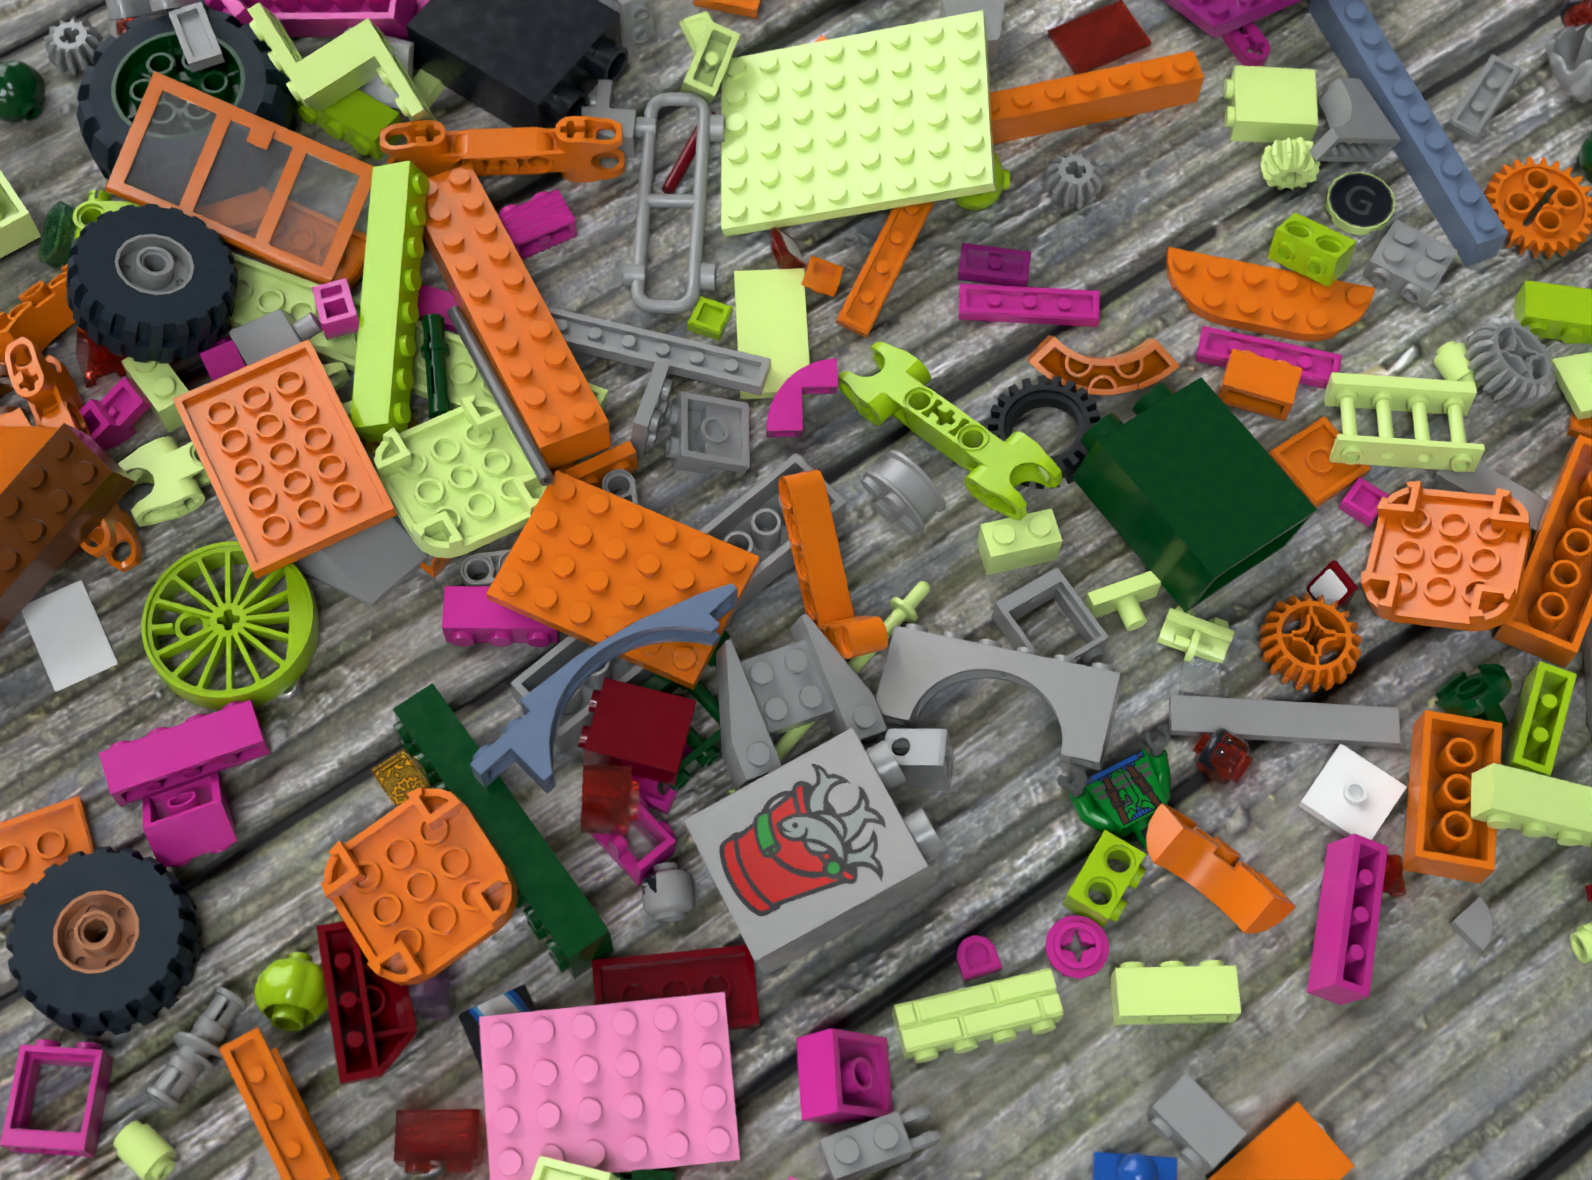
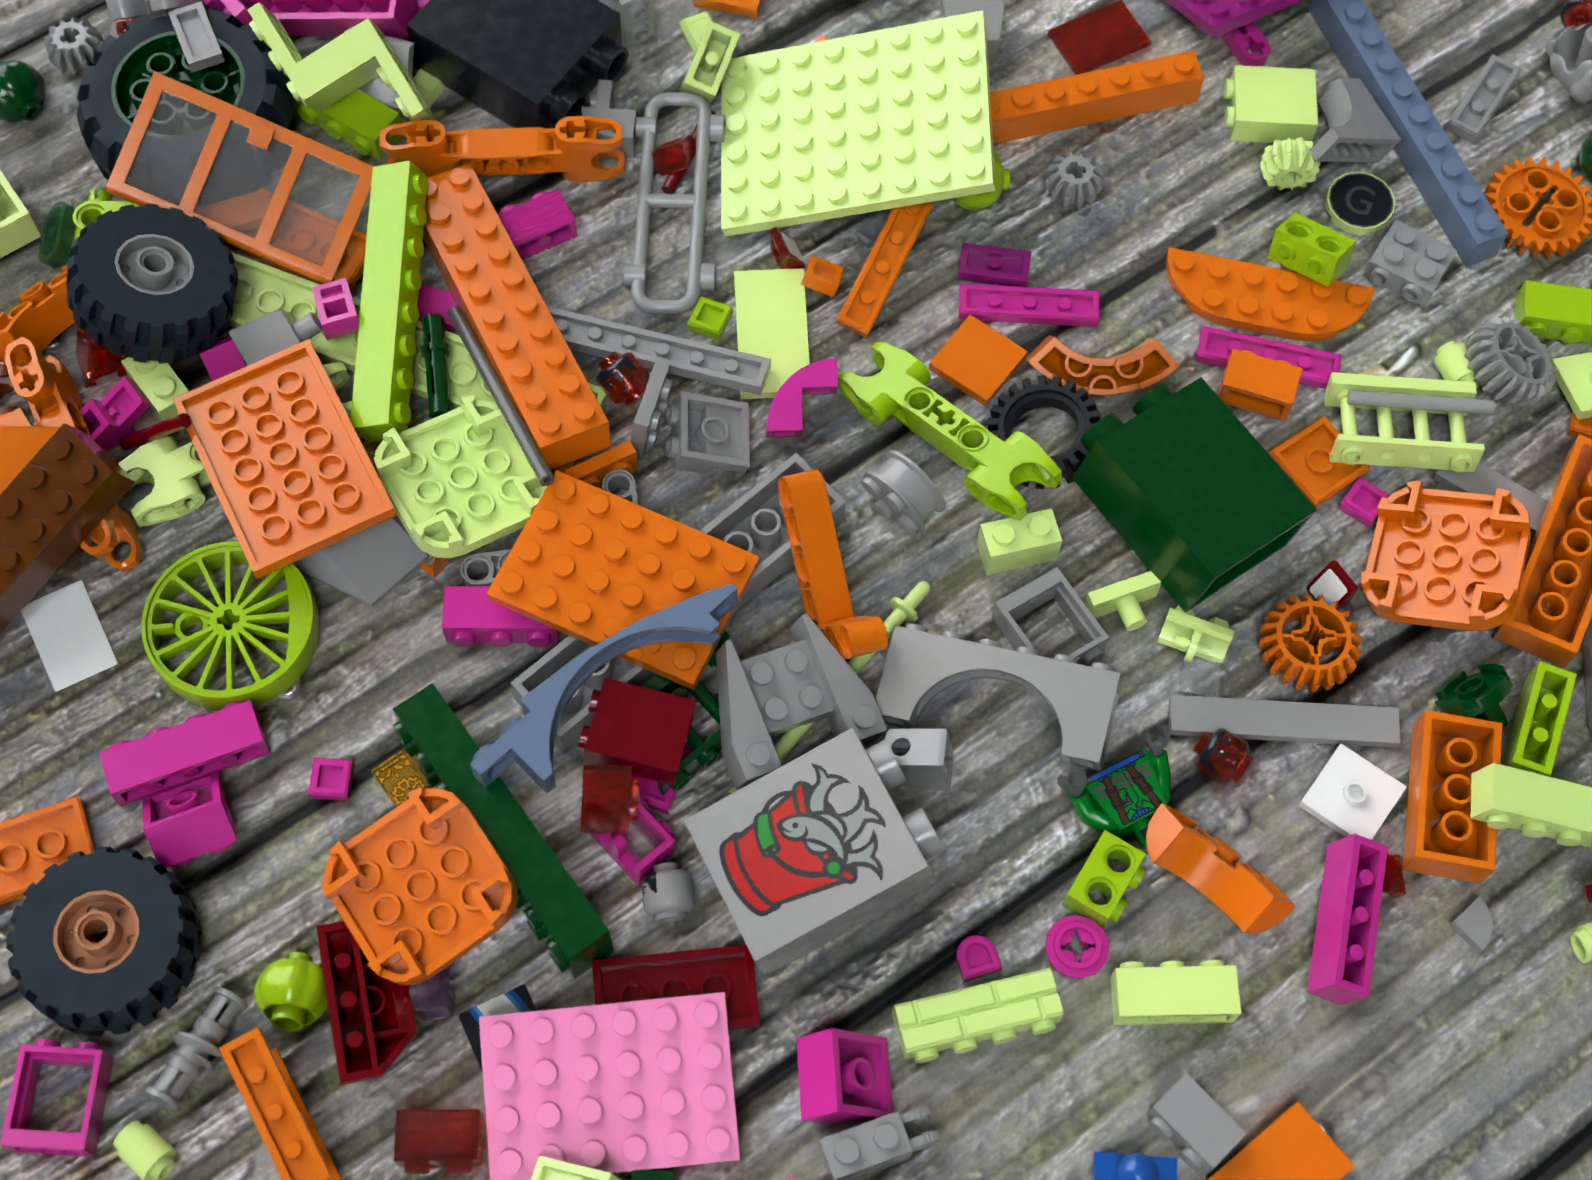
none -> dark red bar [120,413,191,451]
none -> dark pink tile [308,758,355,801]
none -> clear red head [596,351,650,406]
none -> clear red slope [651,135,694,176]
none -> orange tile [928,315,1028,407]
none -> light grey bar [1347,390,1495,415]

